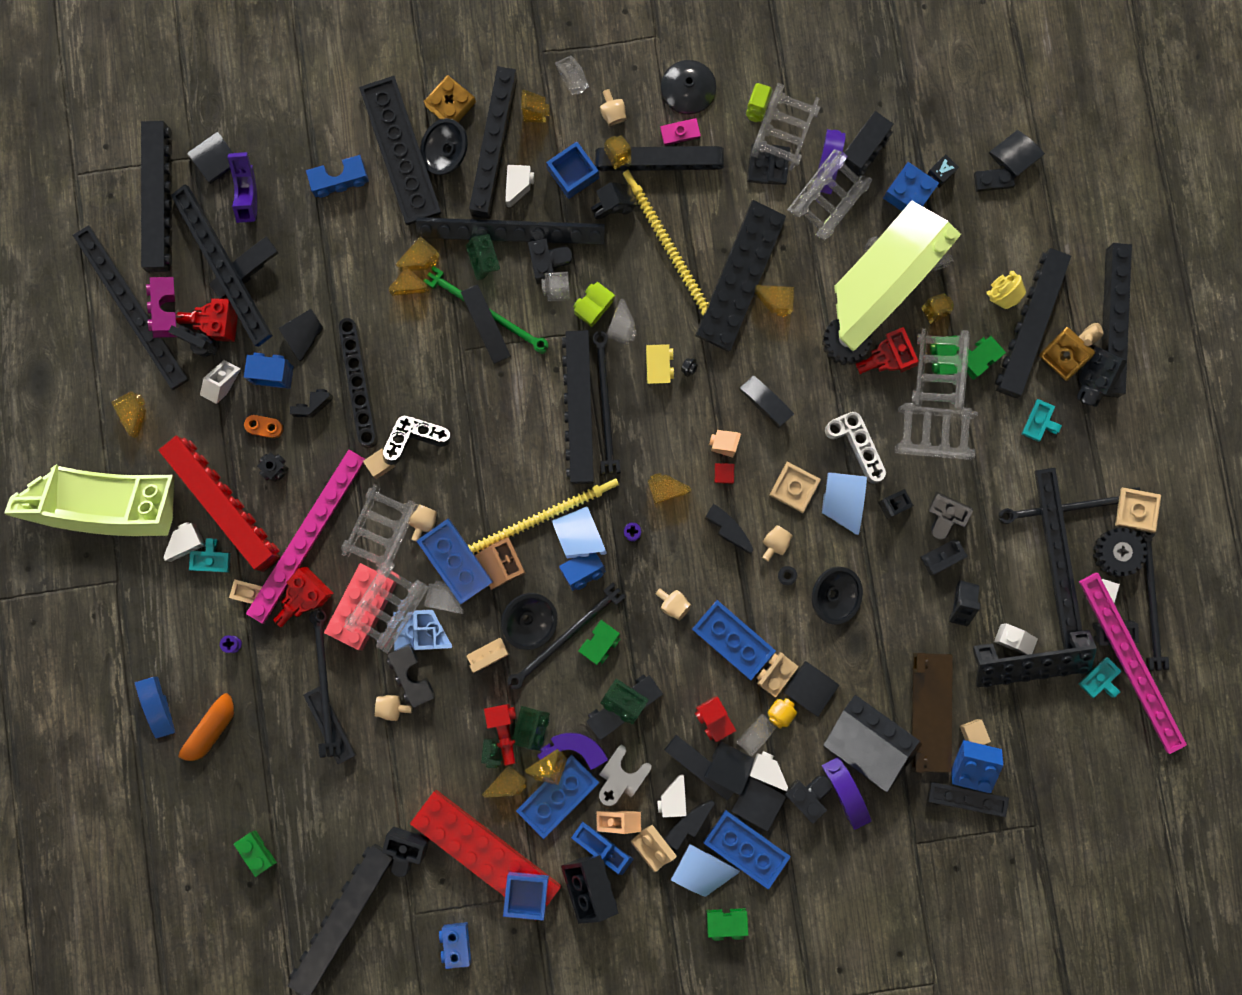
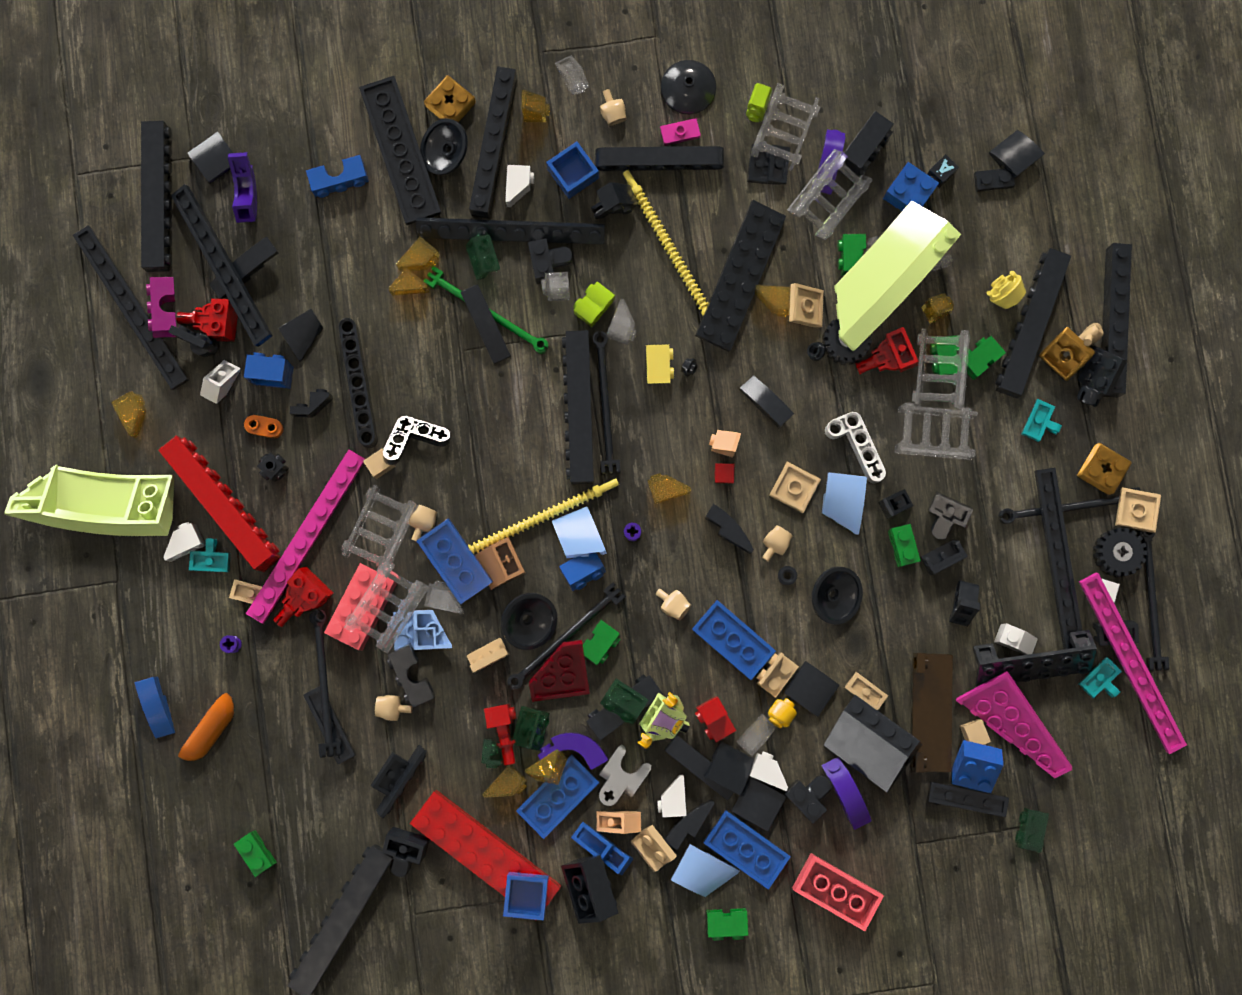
blue brick [439,922,471,969] -> none
clear yellow slope [604,135,631,169] -> none
none -> black bracket [371,745,427,818]
none -> dark red plate [529,640,590,702]
none -> torso [638,692,690,749]
none -> tan tile [789,283,824,328]
none -> coral brick [792,853,884,931]
none -> black plate [807,342,826,361]
none -> green brick [837,234,866,276]
none -> tan plate [844,672,888,710]
none -> green brick [888,524,920,567]
none -> dark pink wing [956,671,1072,778]
none -> clear green bracket [1015,808,1049,853]
none -> pearl gold brick [1077,443,1132,495]

